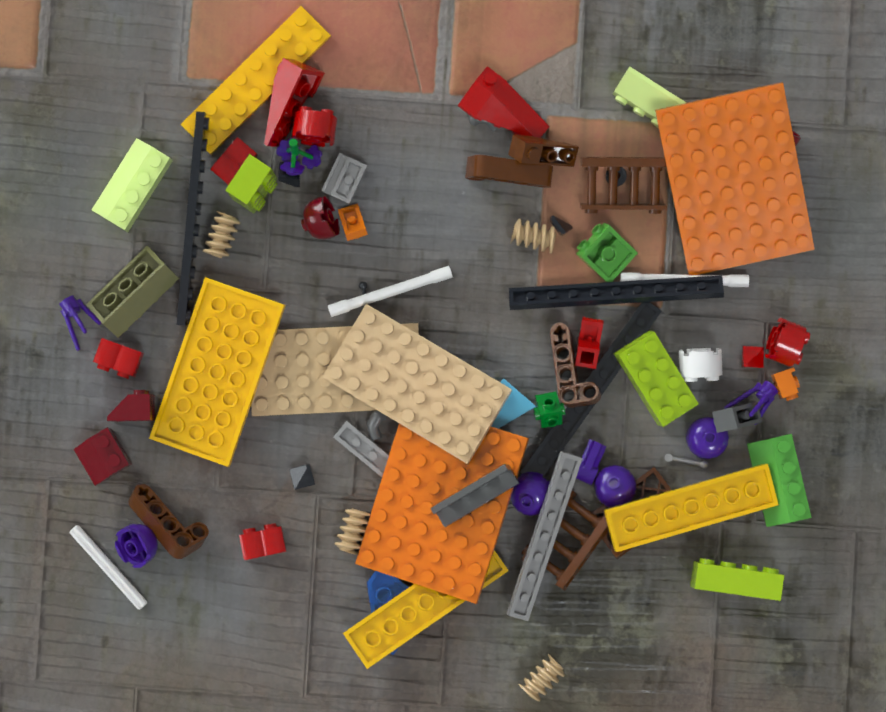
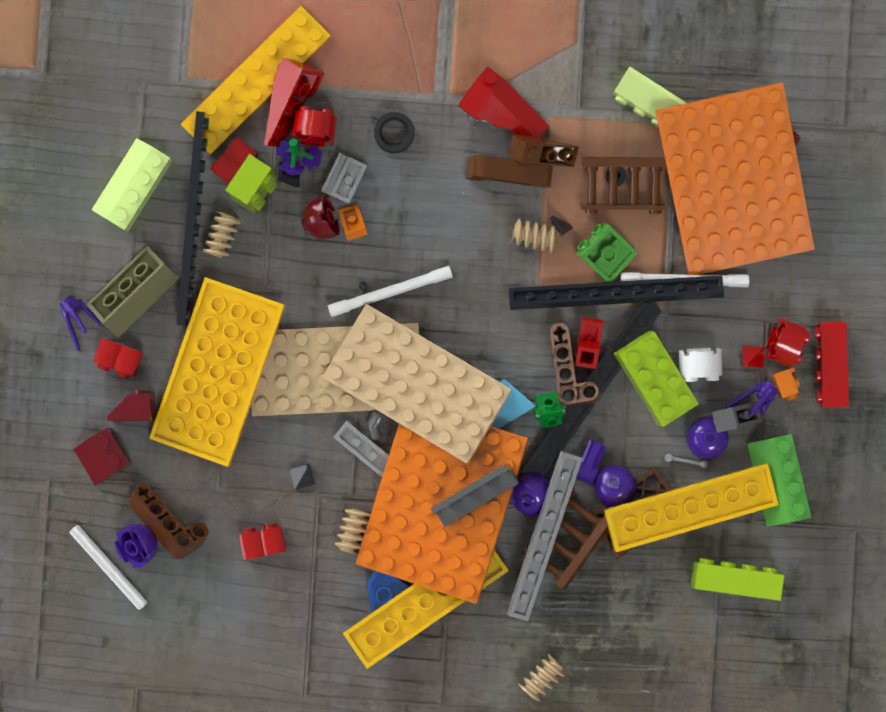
none -> black tyre [374,112,414,154]
none -> red brick [814,322,849,408]

